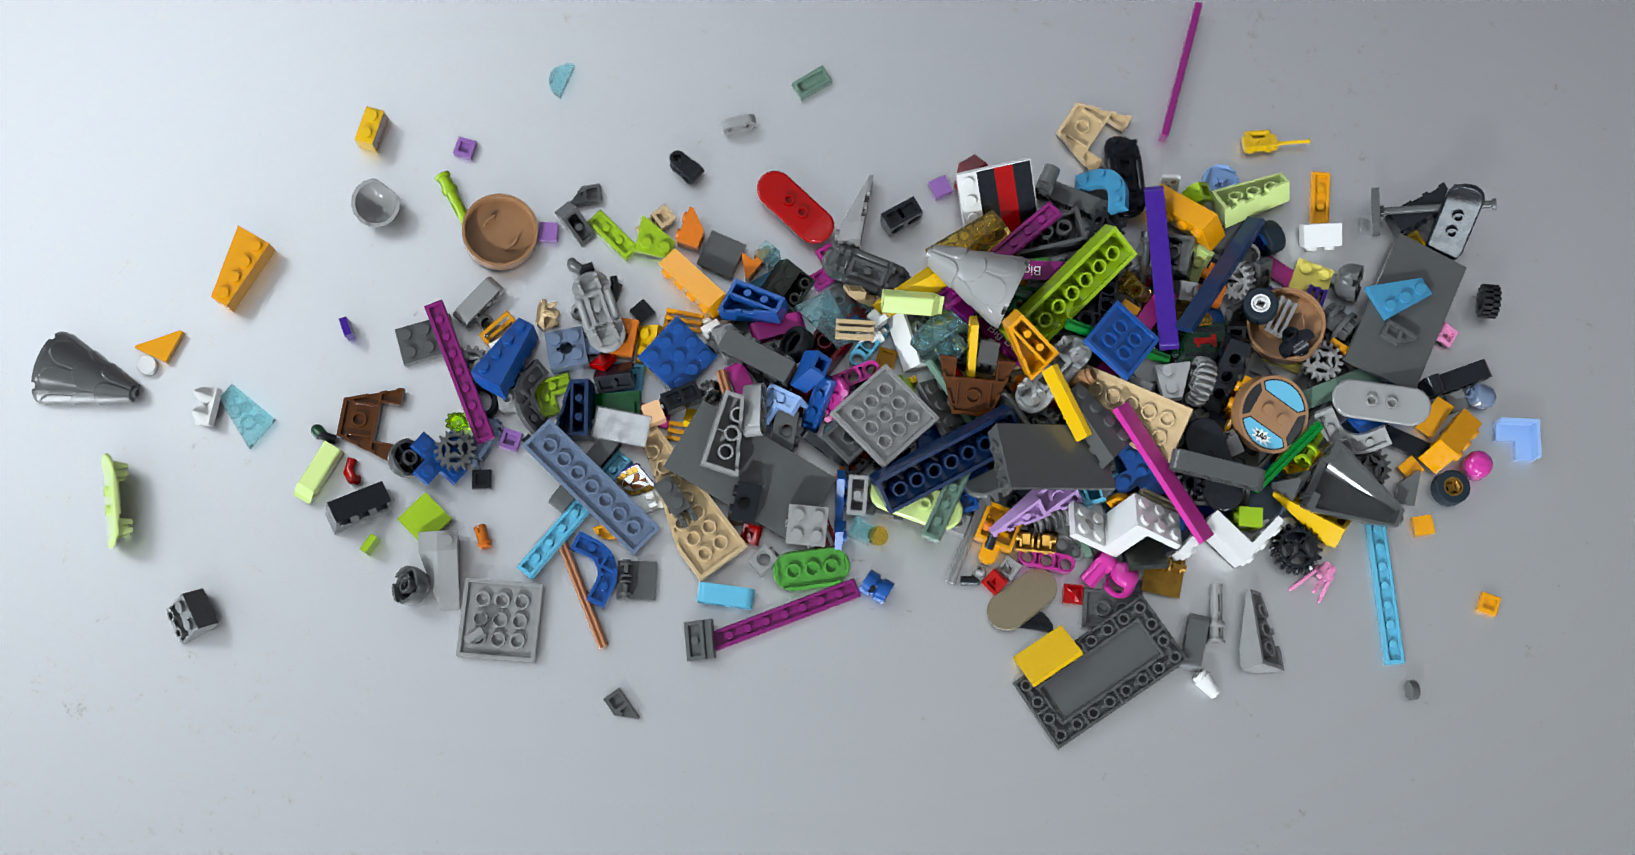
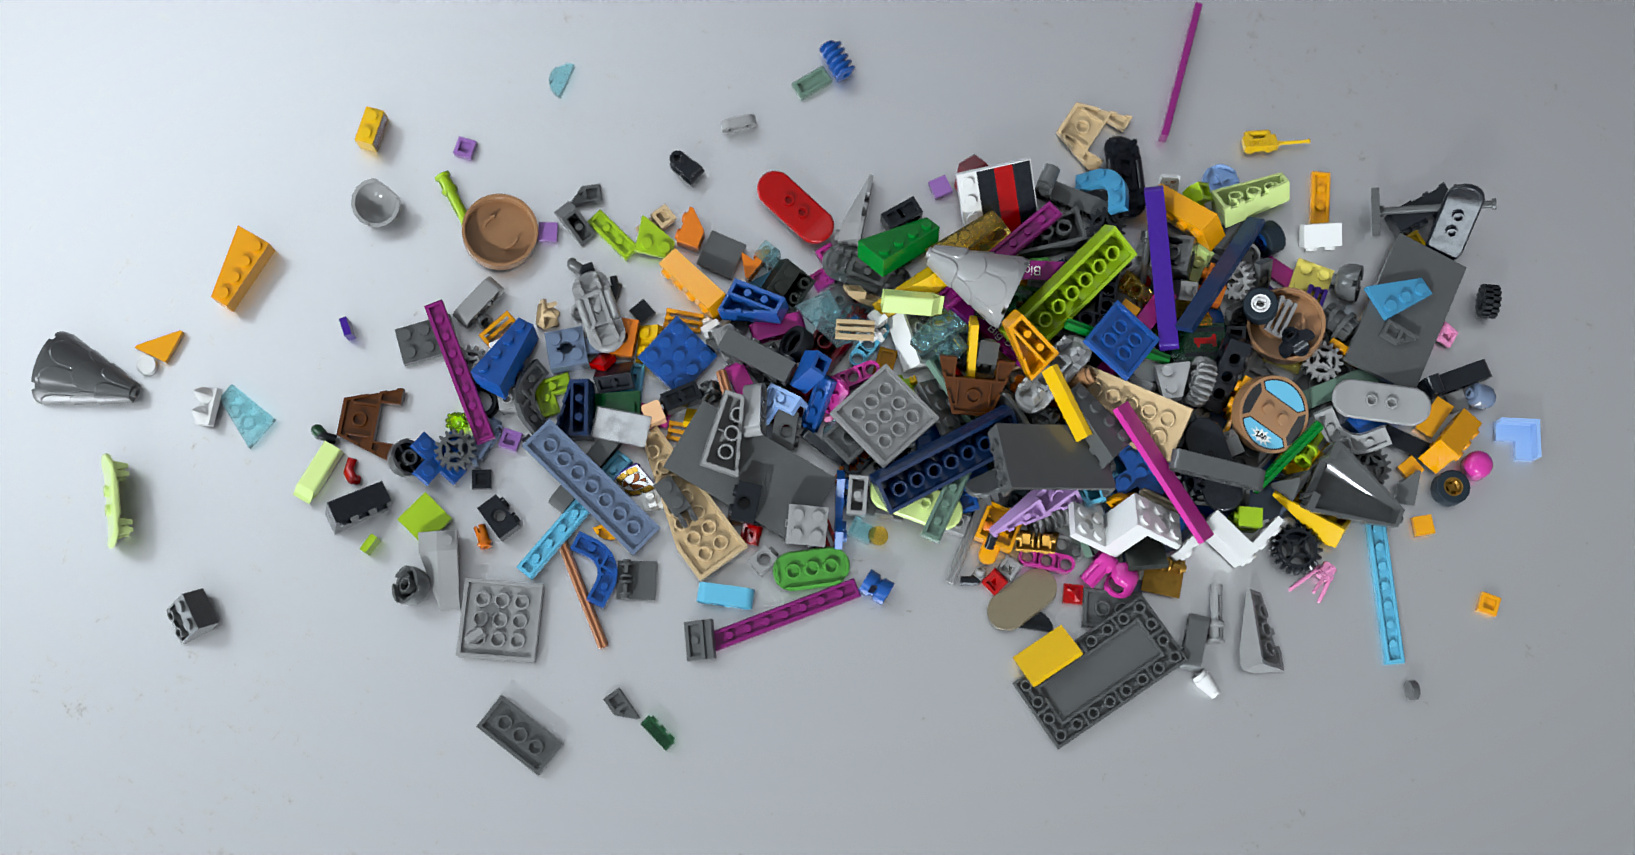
none -> dark grey plate [476,695,564,776]
none -> black brick [477,494,521,542]
none -> clear green piece [640,715,676,751]
none -> blue piece [819,40,855,82]
none -> green wedge [858,217,940,277]

